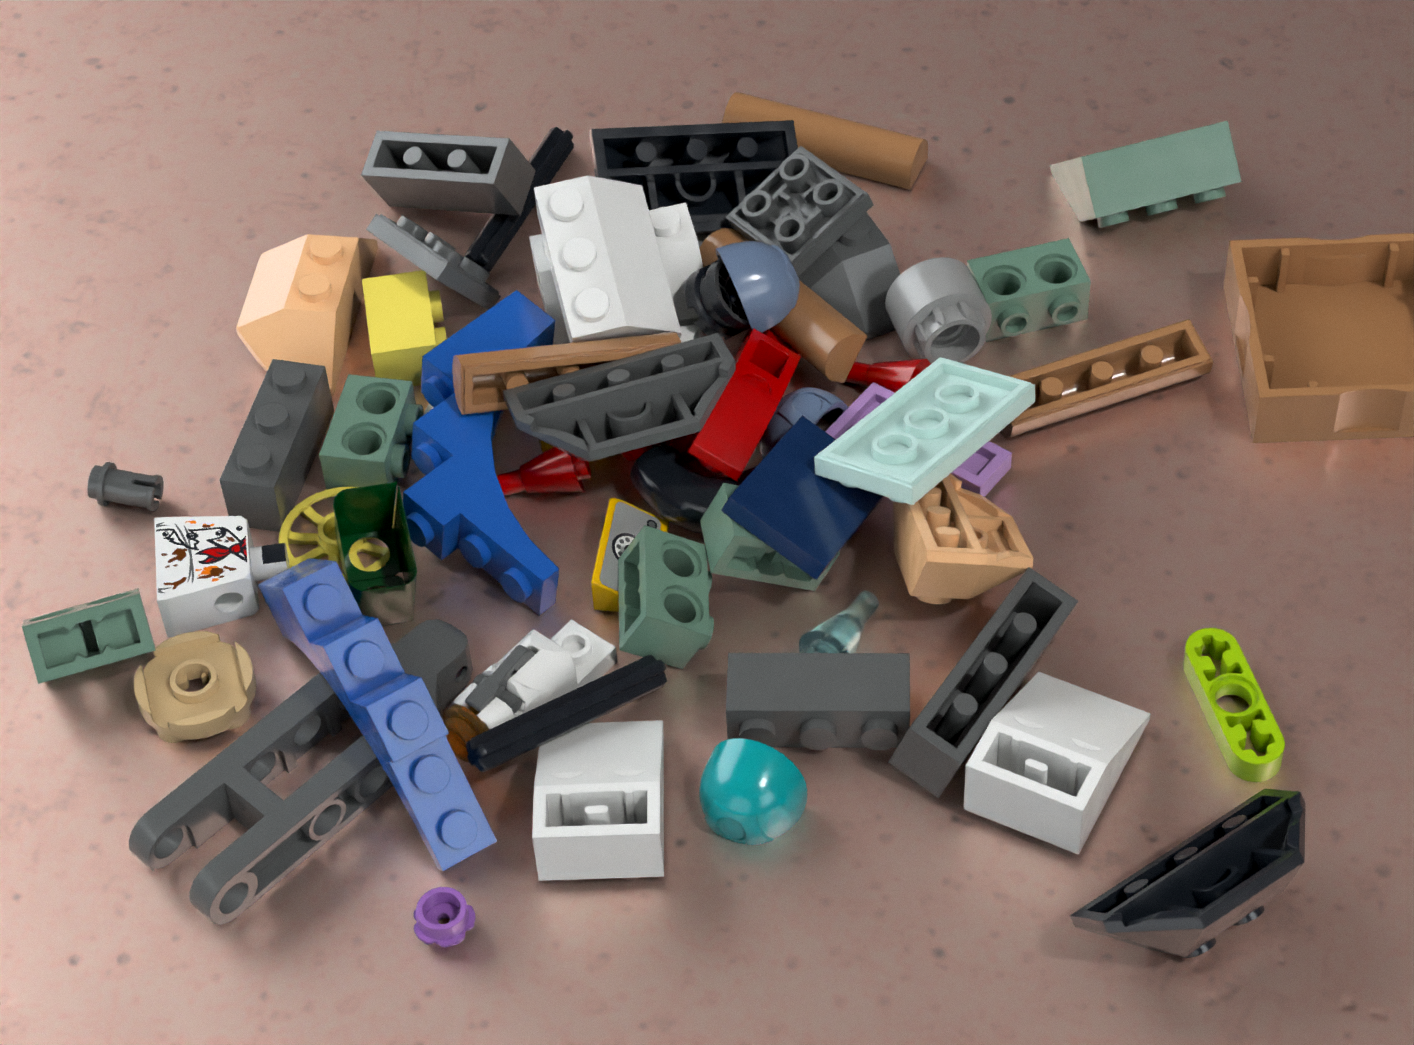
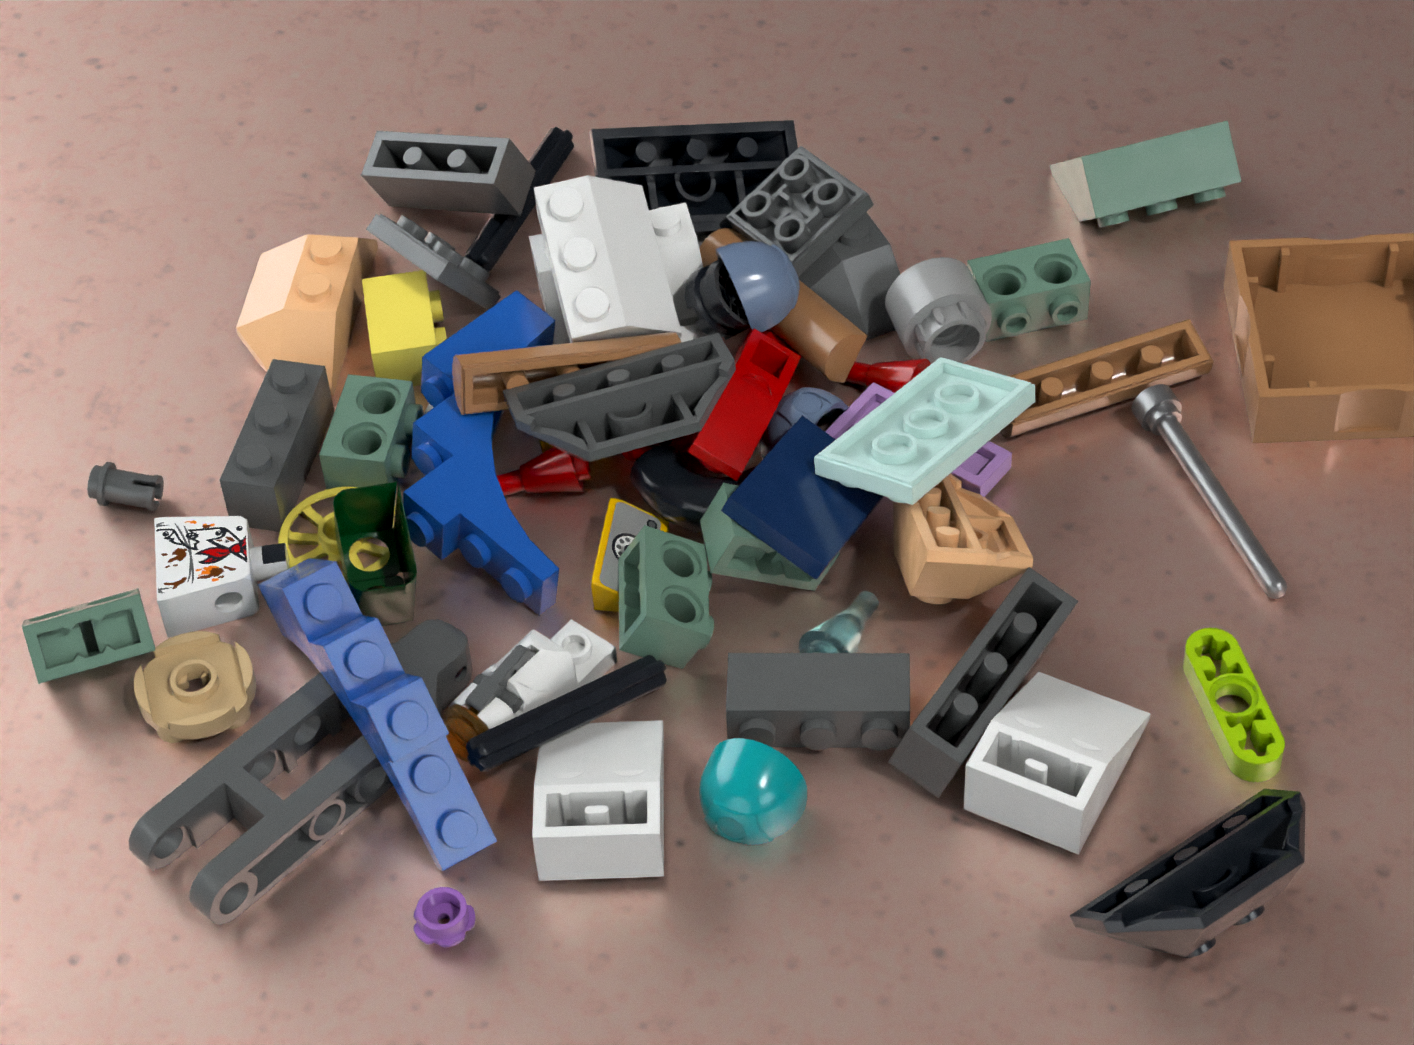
medium nougat brick [722,92,928,190] -> none
none -> flat silver piece [1131,384,1287,599]

